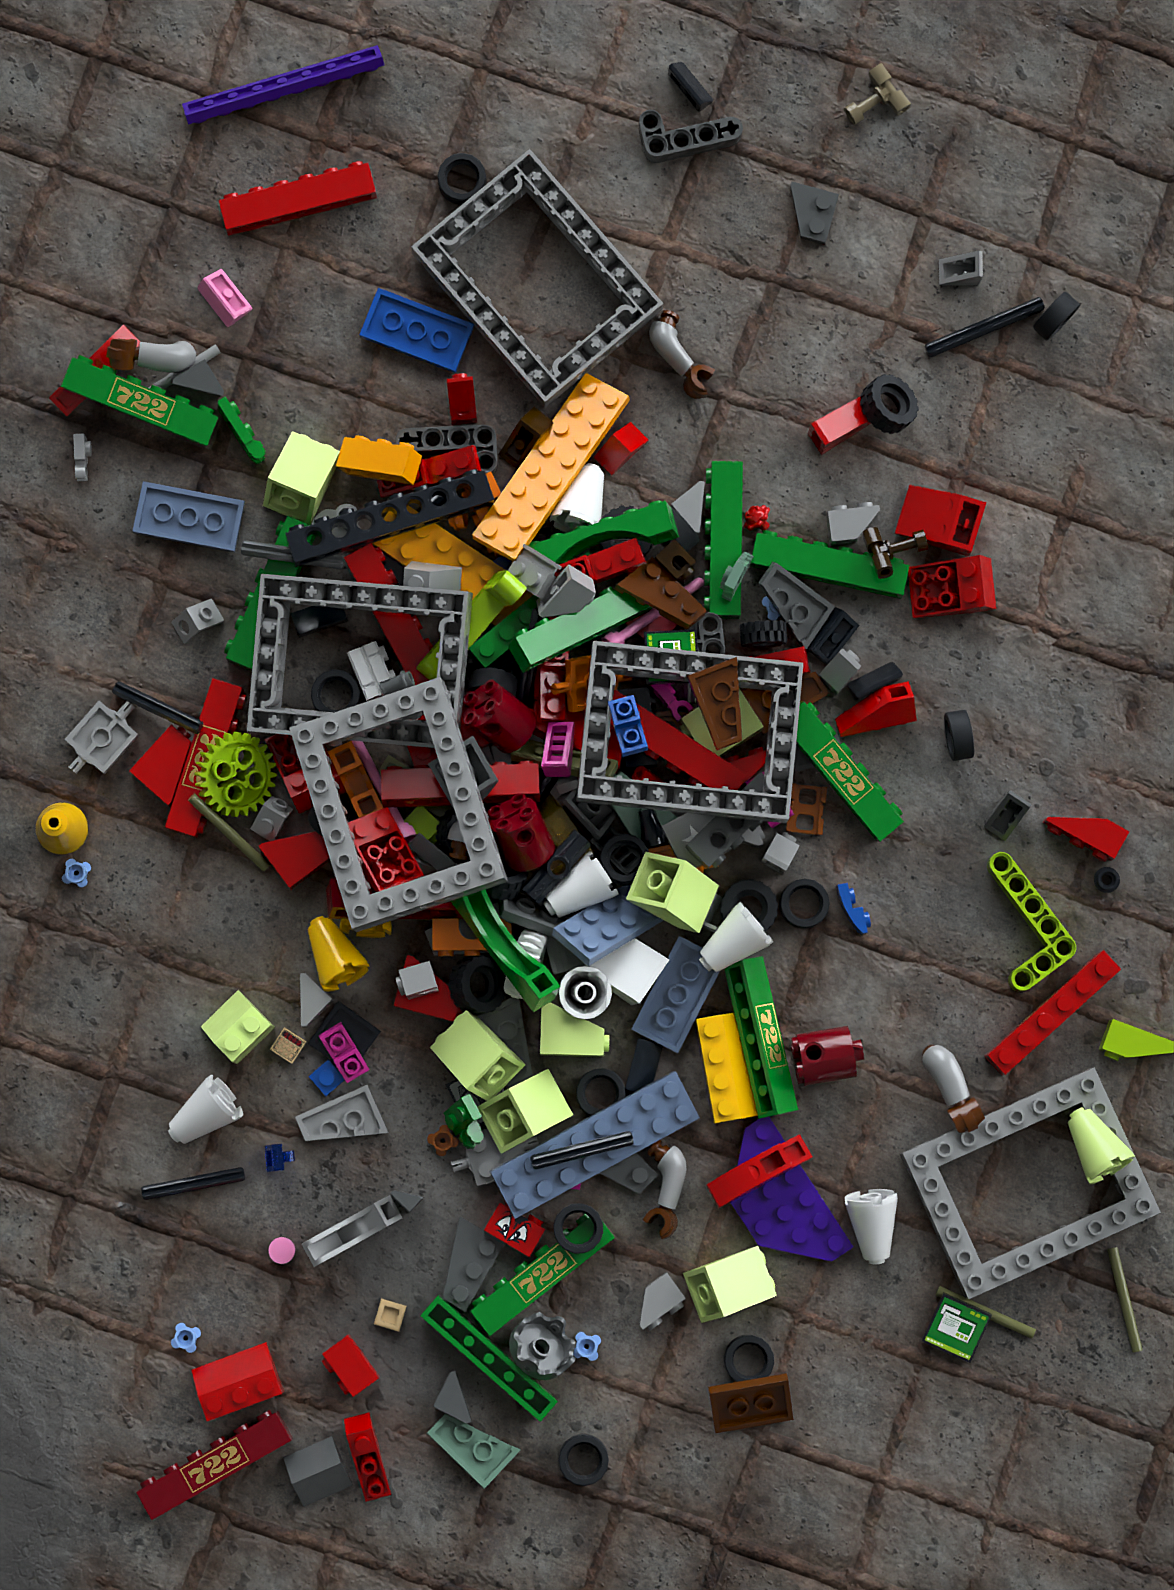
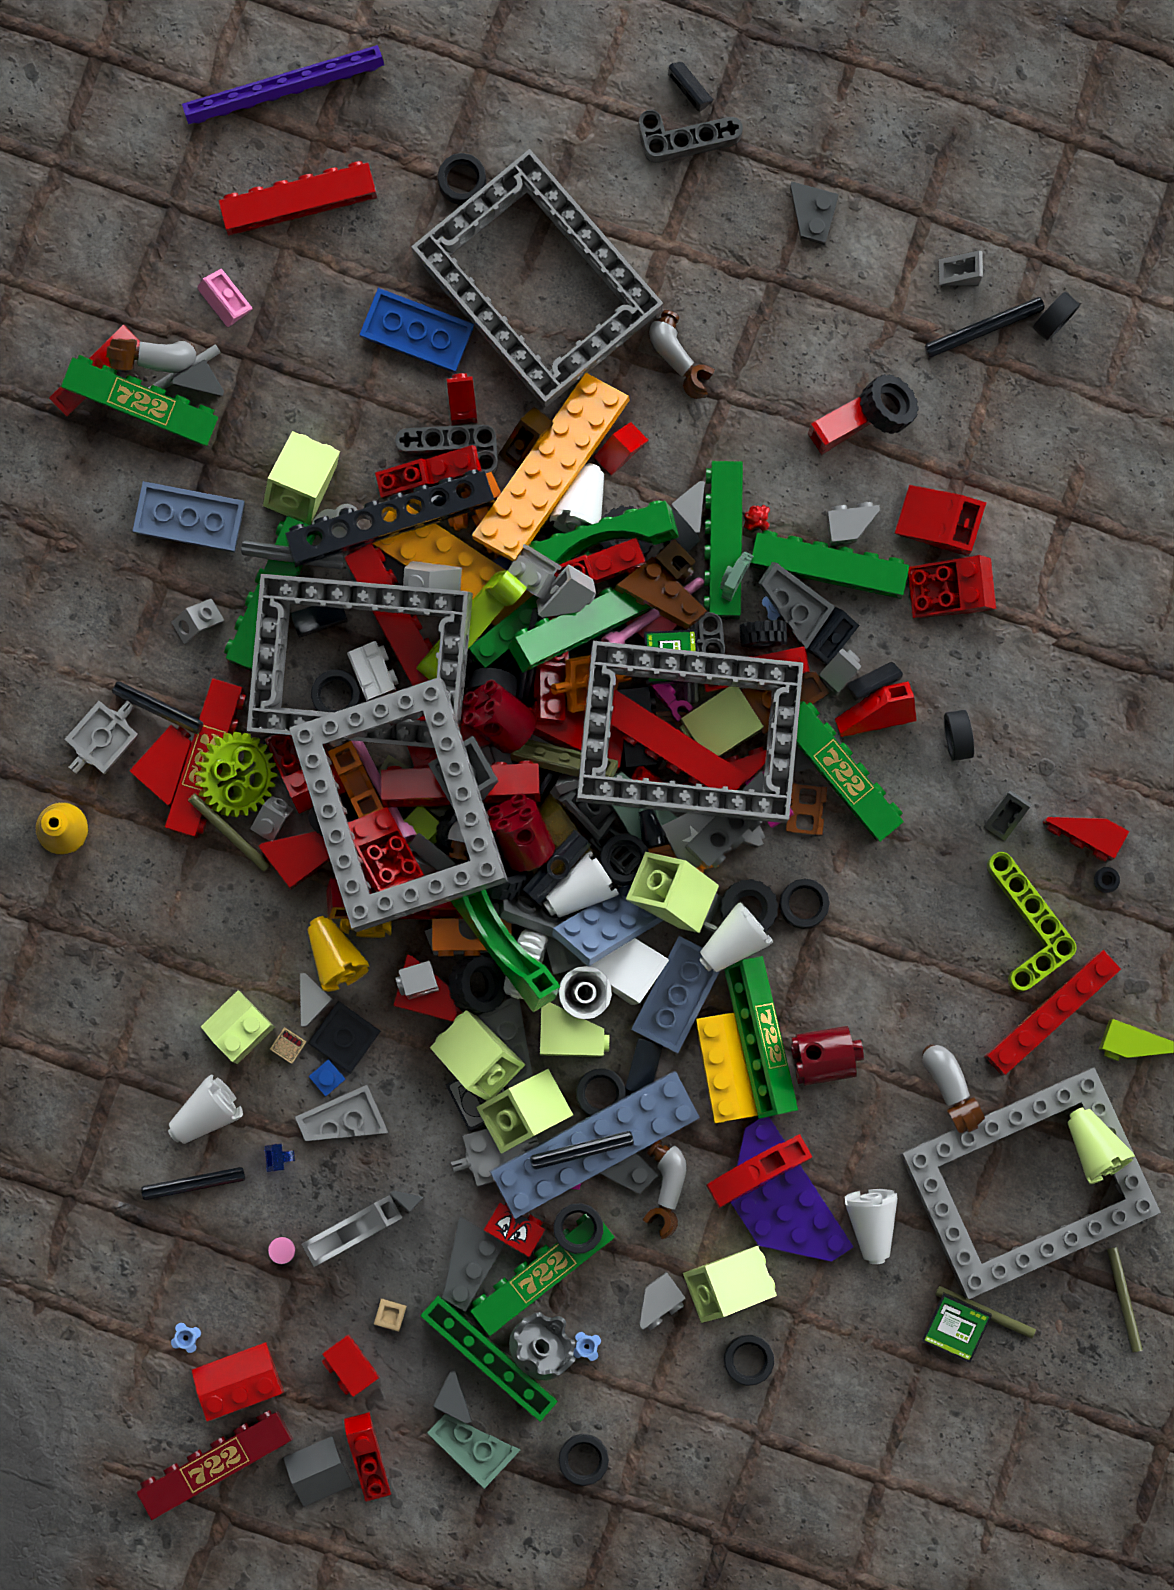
light blue plate [62,859,91,887] -> none
light grey plate [73,434,92,481] -> none
green hinge [217,396,266,464] -> none
dark pink slope [318,1022,370,1083] -> none
light orange brick [336,435,422,485] -> none
dark grey pin [379,671,415,696] -> none
dark orange plate [427,1125,459,1156] -> none
green hinge [443,1093,484,1149] -> none
dark pink slope [541,722,575,777] -> none
blue slope [608,695,648,757] -> none
reddish brown wing [687,657,742,750] -> none
reddish brown plate [708,1373,794,1433] -> none
light grey slope [760,832,800,875] -> none
blue slope [836,883,871,935] -> none
dark tan bar [844,63,911,125] -> none
dark brown bar [863,527,928,579] -> none

